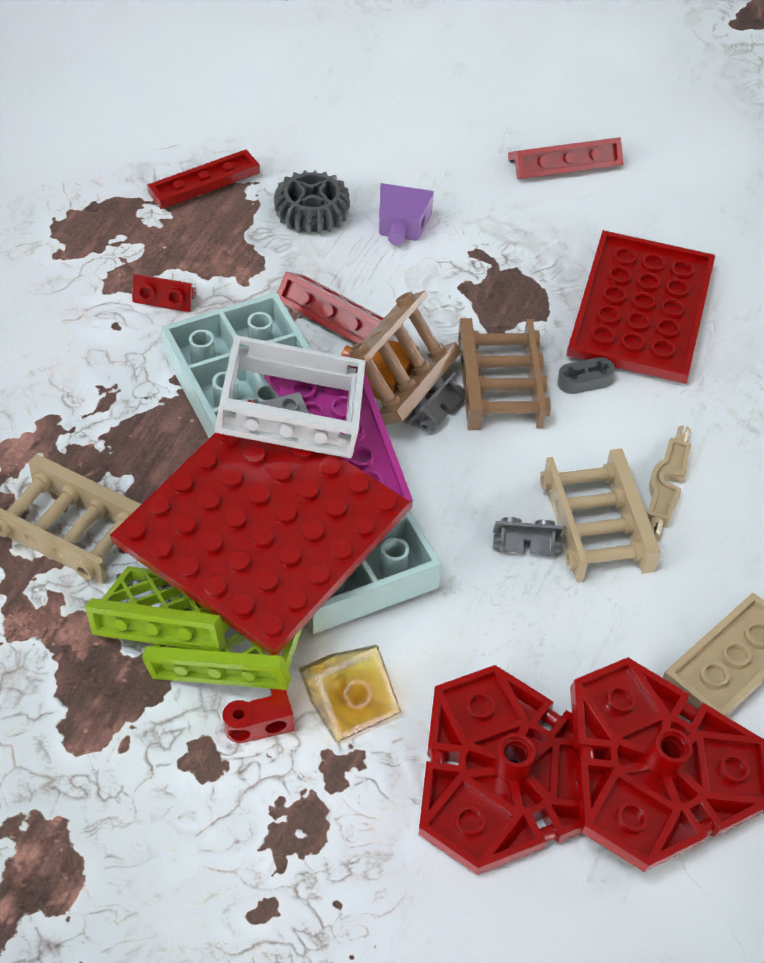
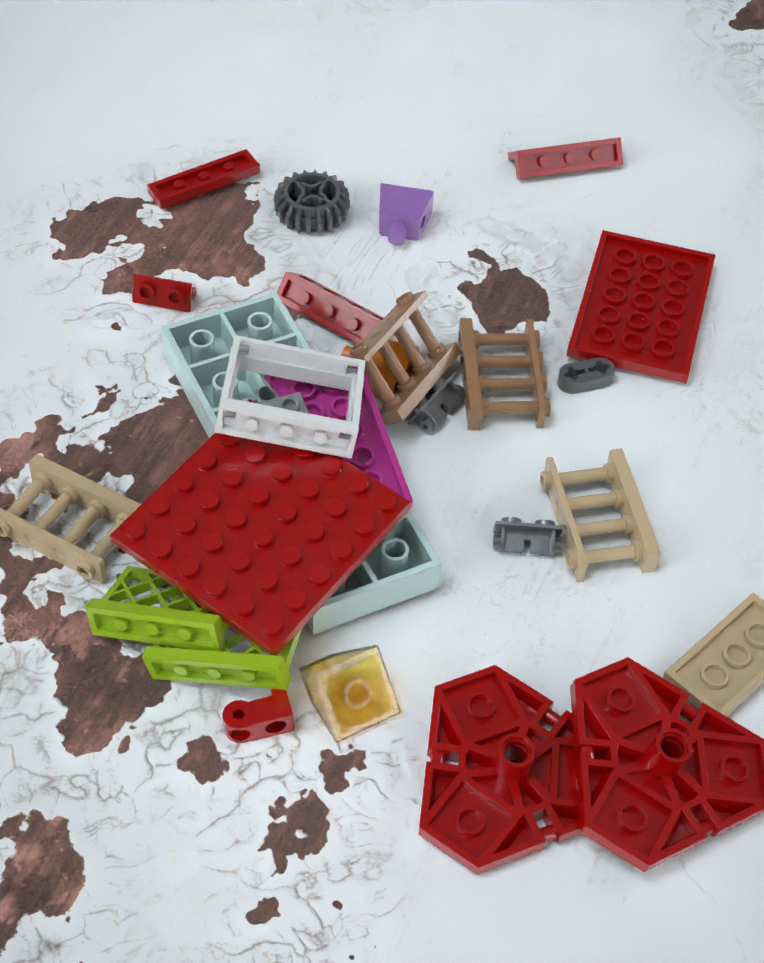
tan piece [647,425,692,541] -> none

